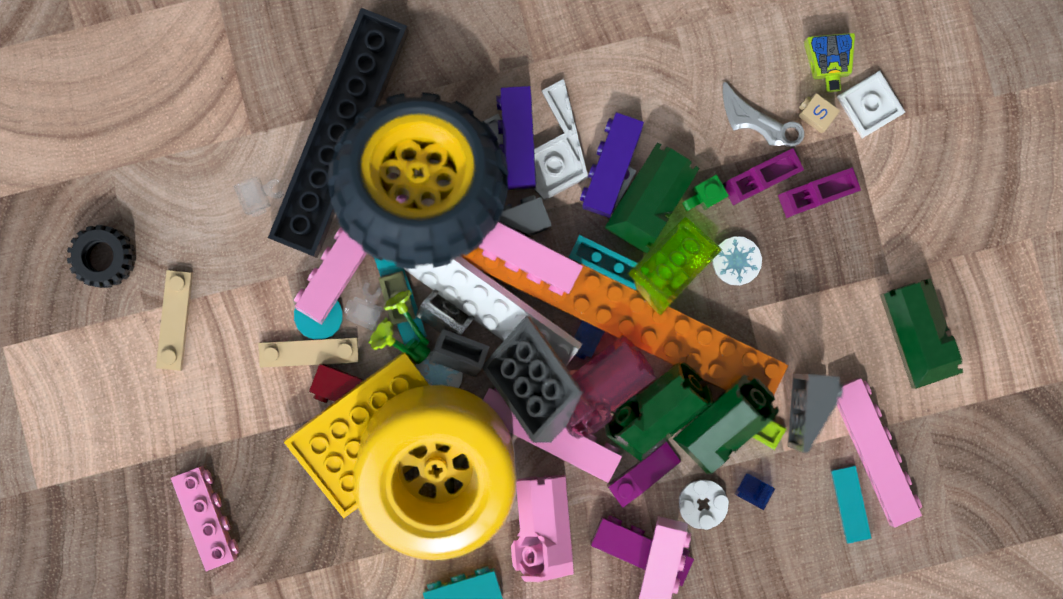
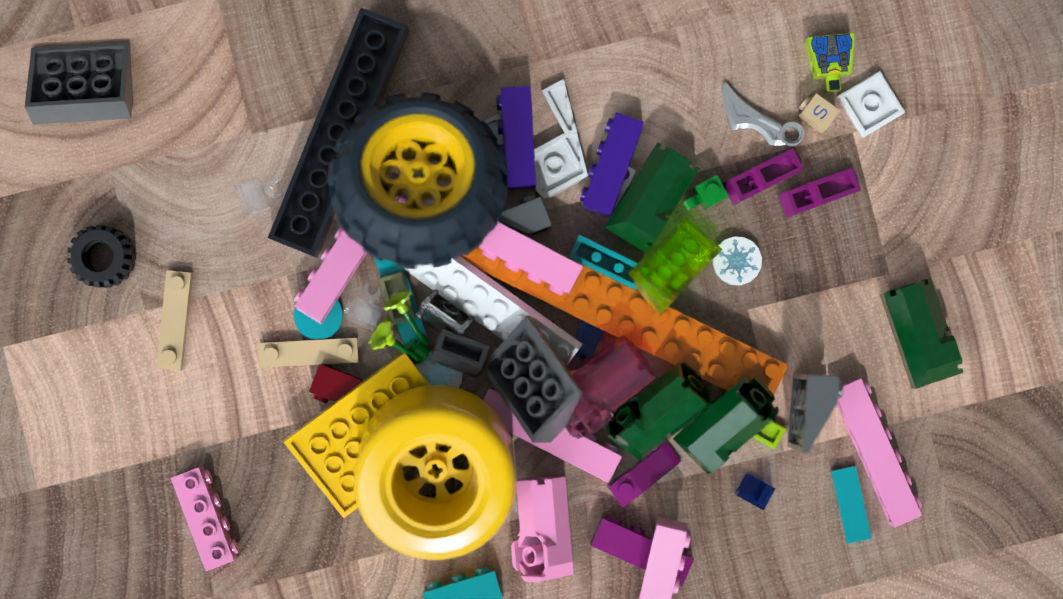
white plate [679,479,729,530] -> none
none -> dark grey slope [25,42,133,124]

